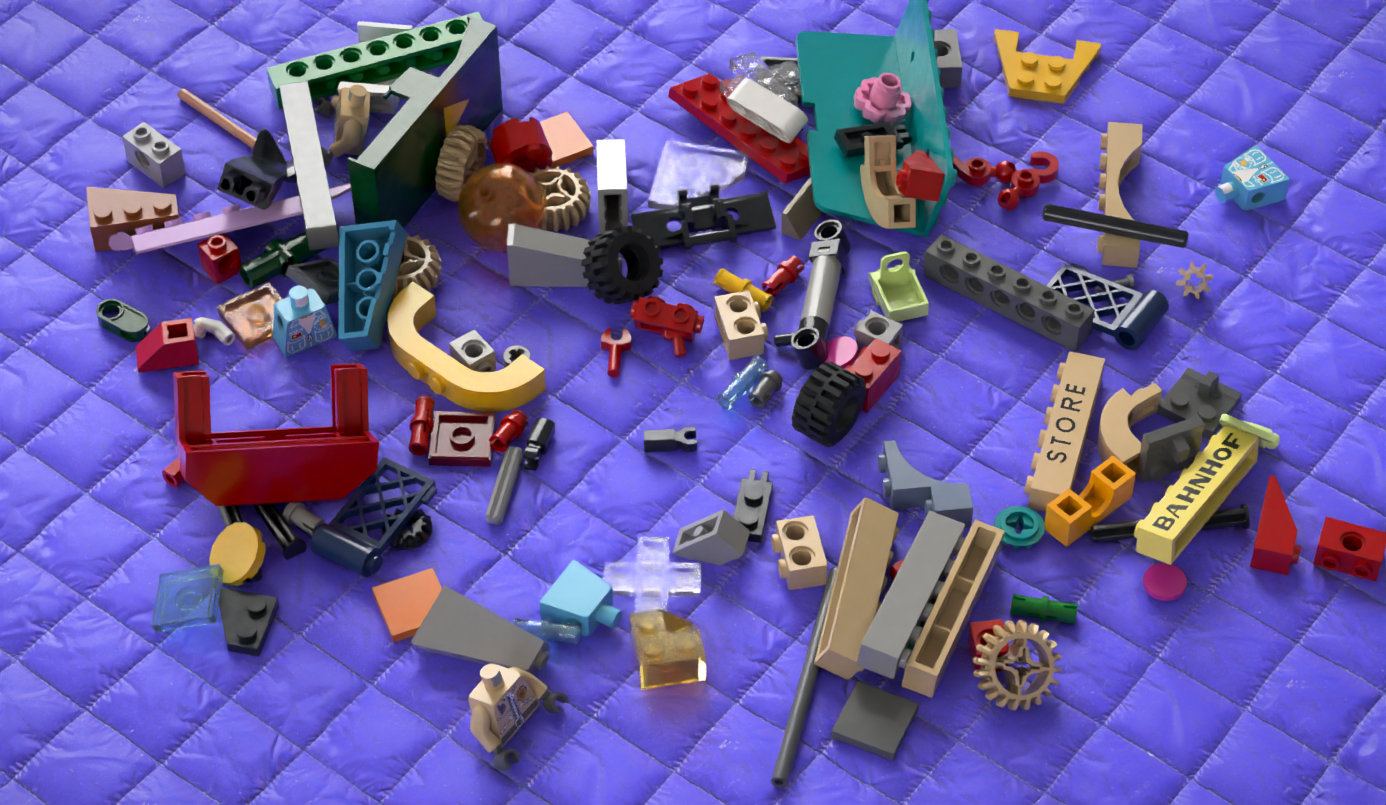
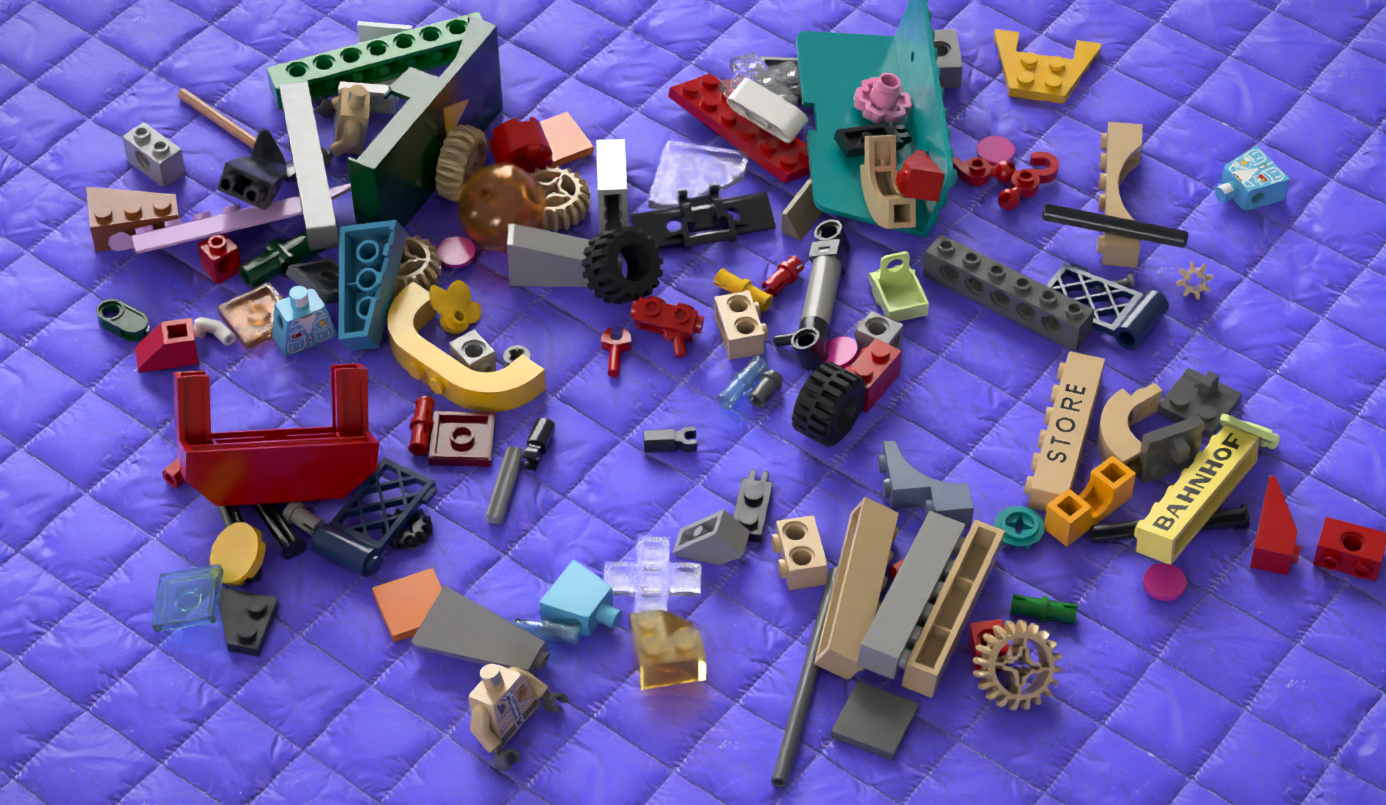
red pin [489,410,528,452] -> none
none -> yellow plate [429,280,481,334]
none -> piece [437,236,476,269]
none -> dark pink piece [977,136,1015,166]

